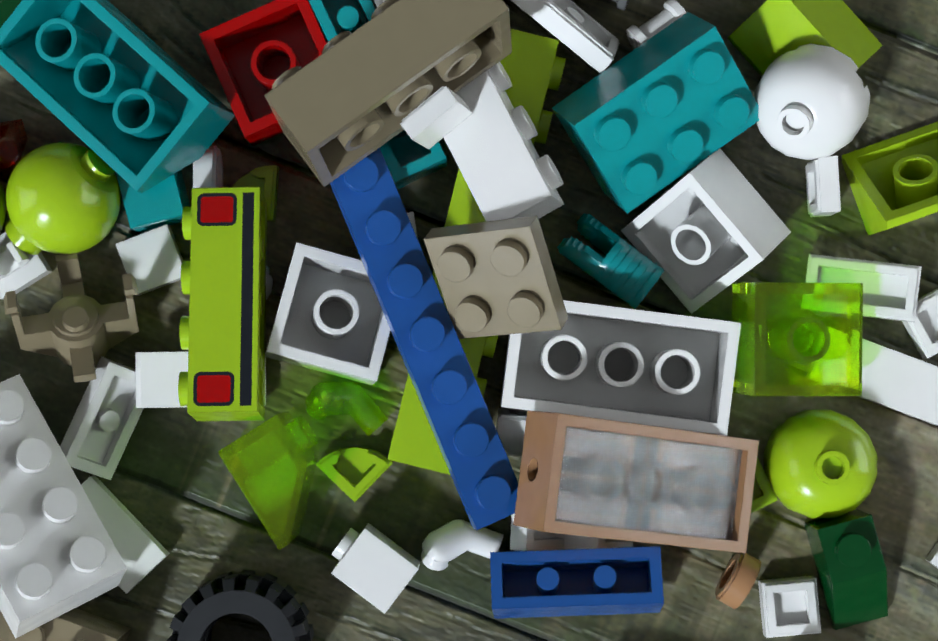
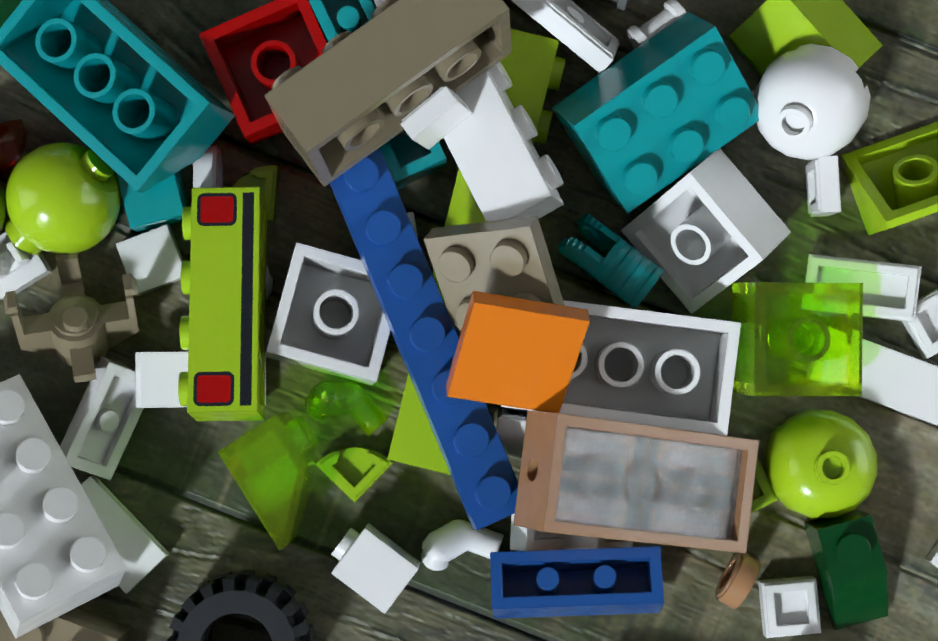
none -> orange tile [446,291,590,413]

